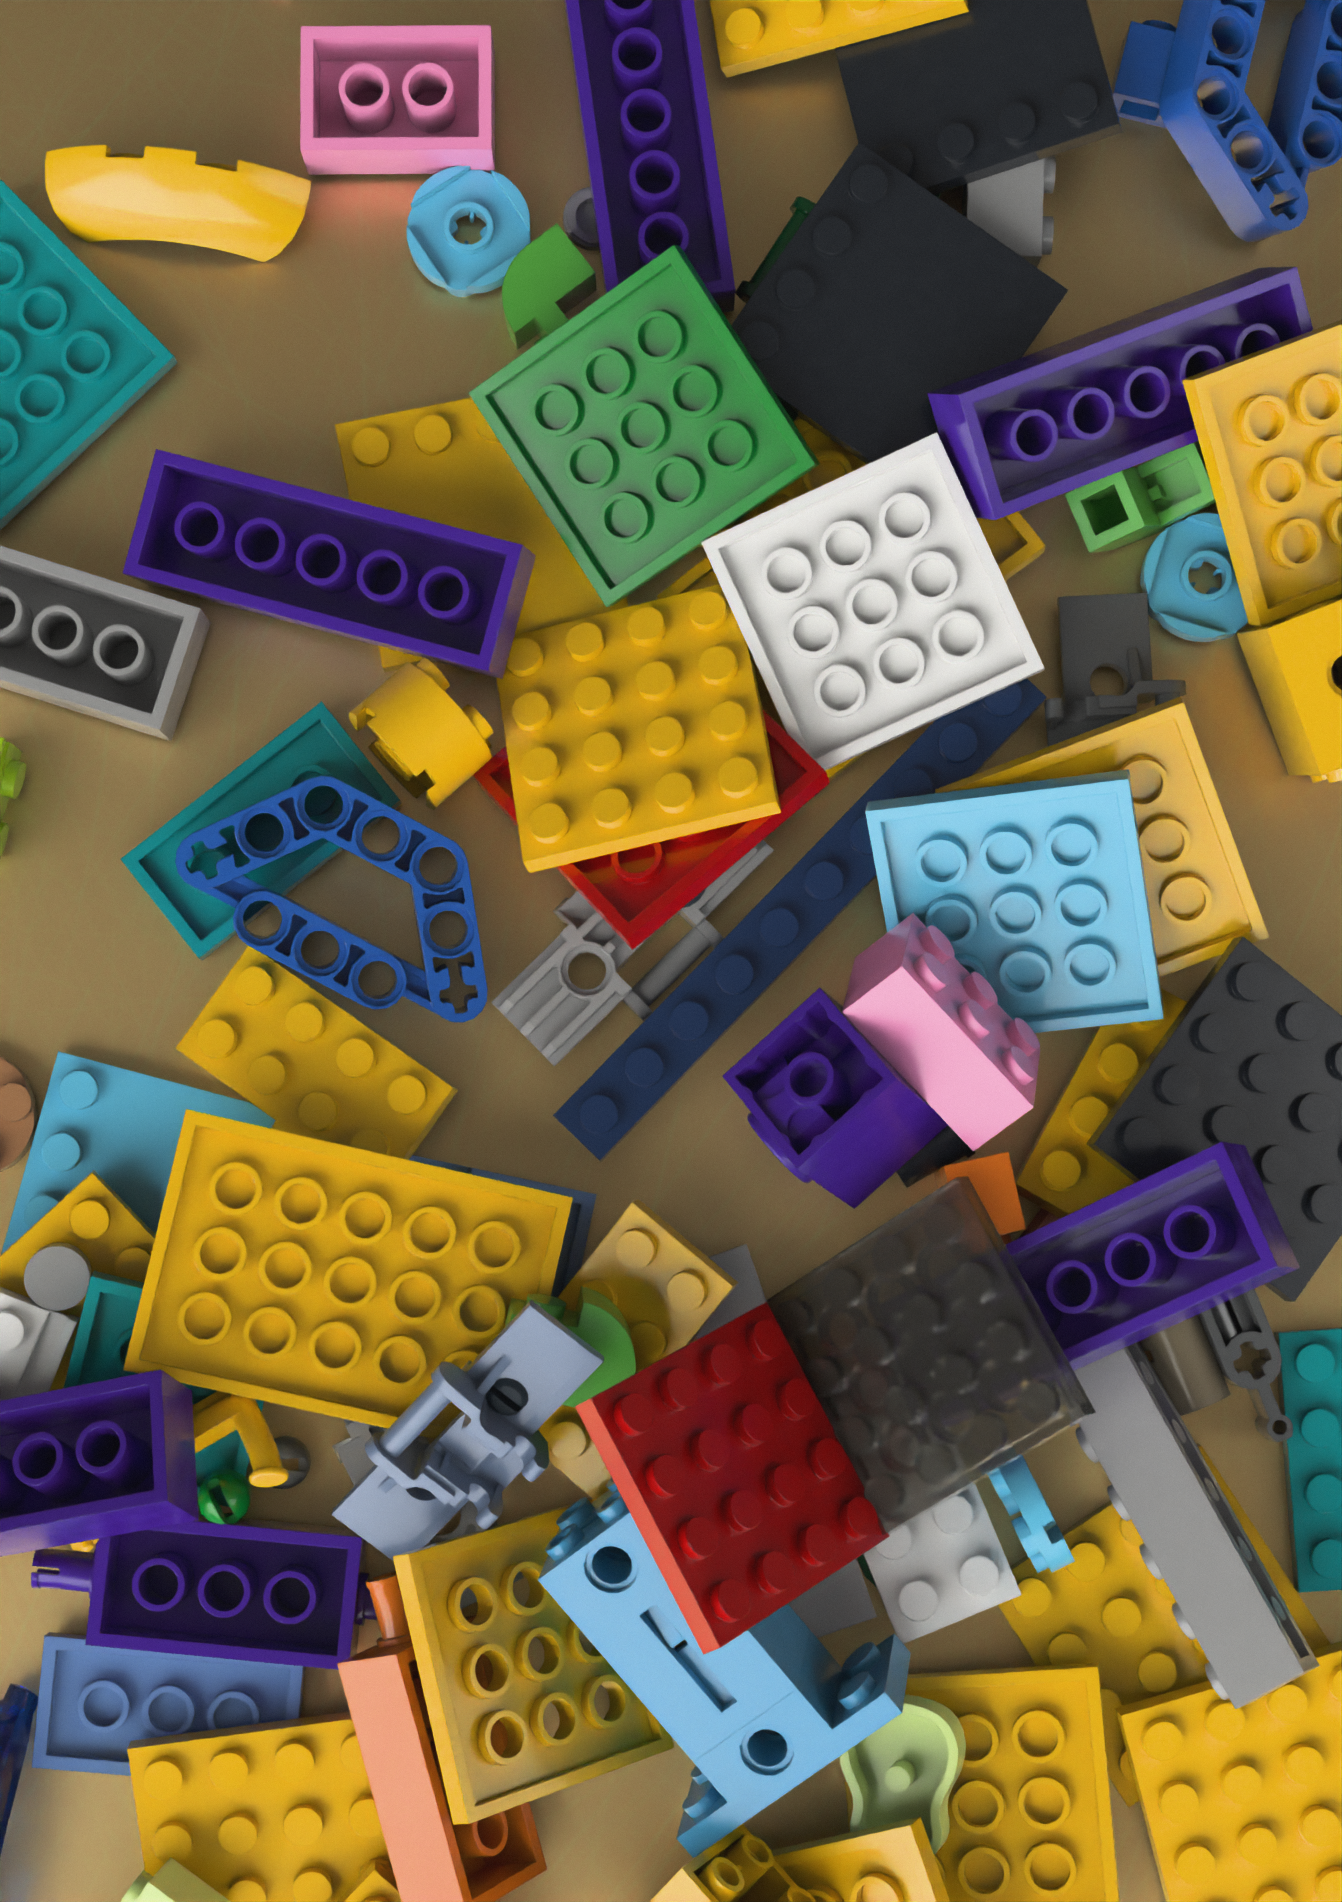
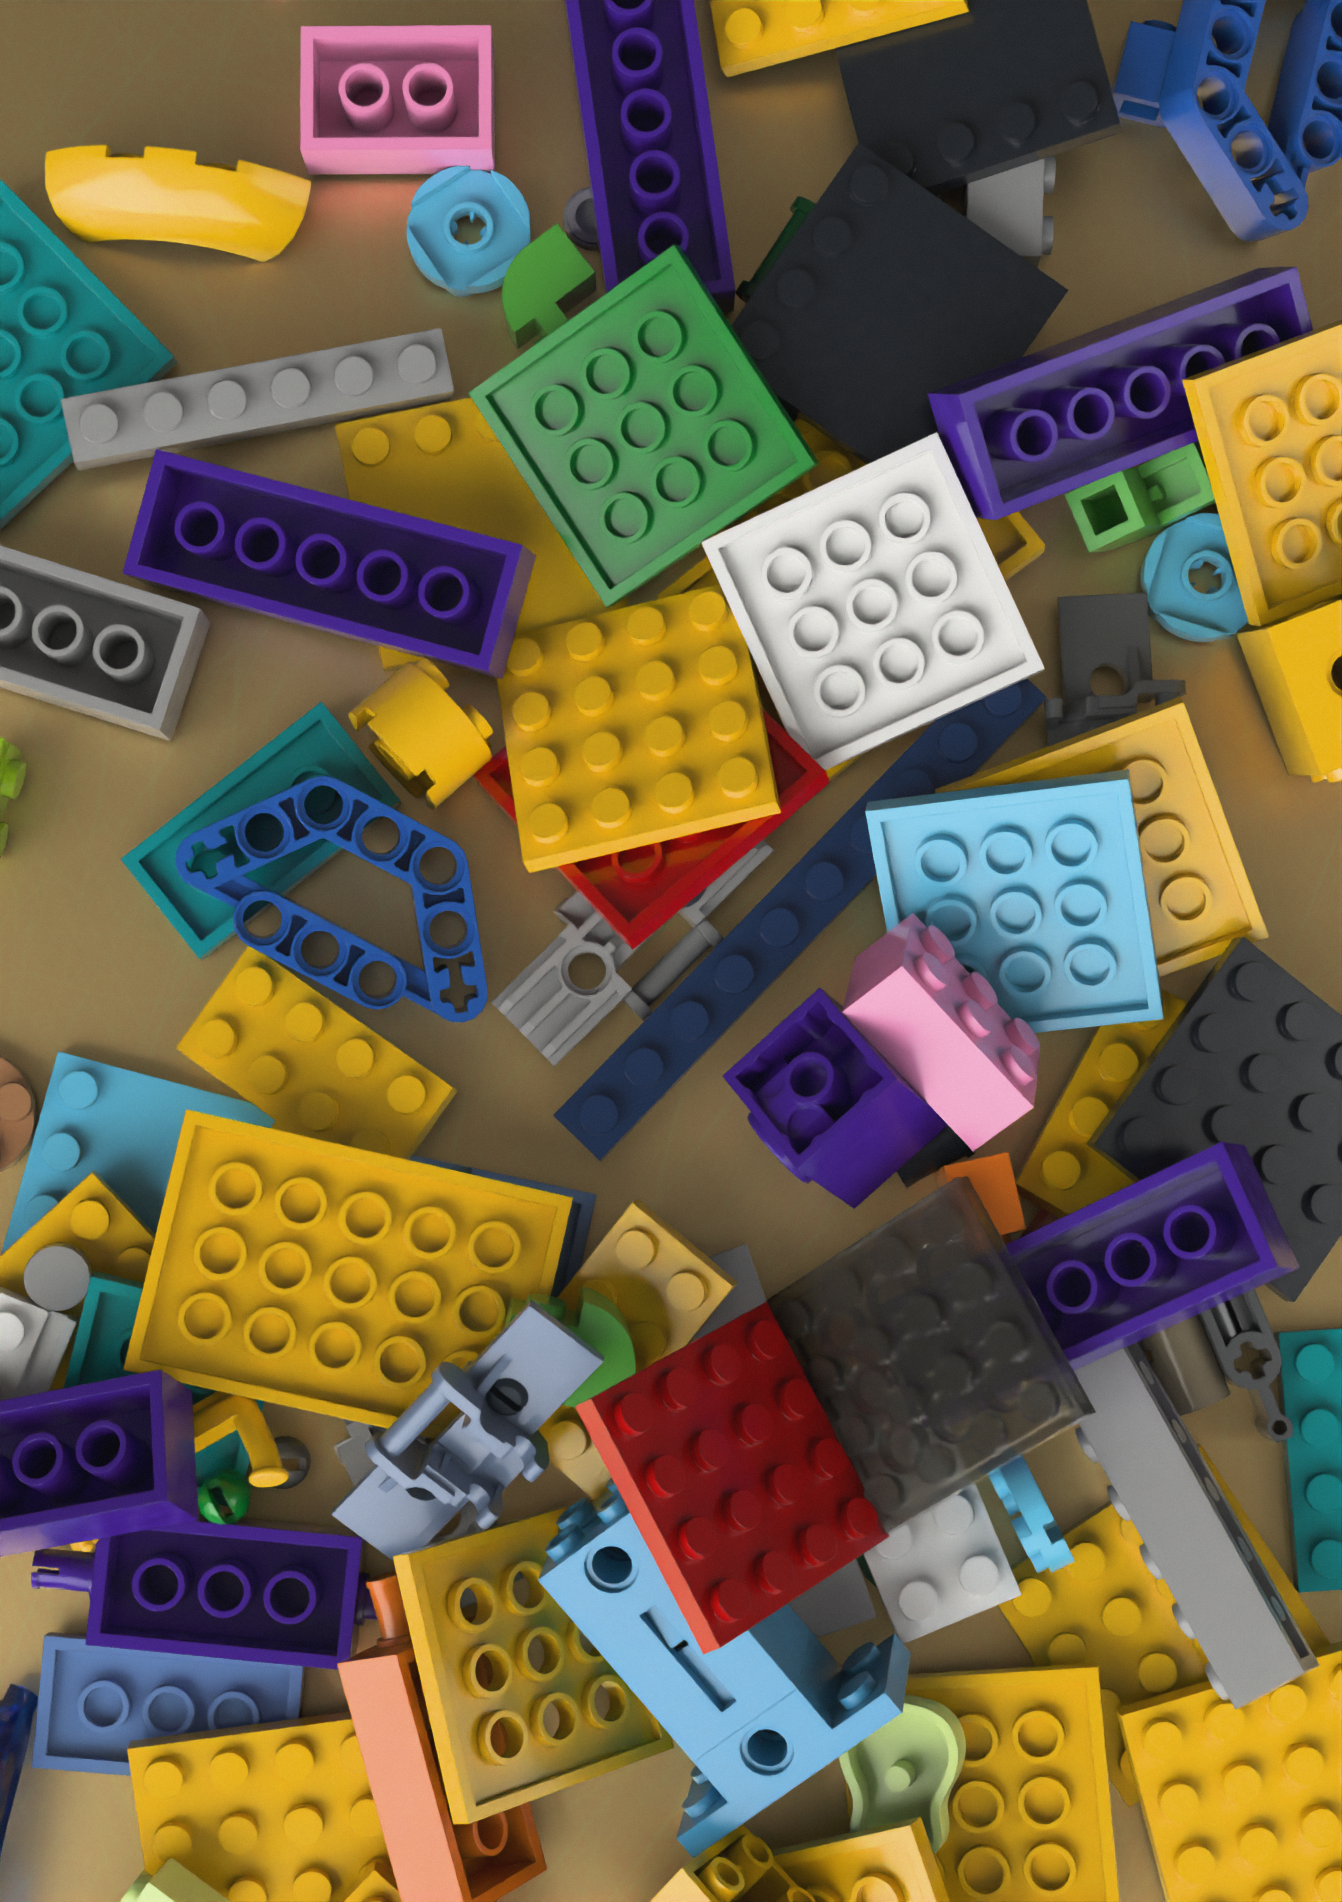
none -> light grey brick [61,328,454,471]

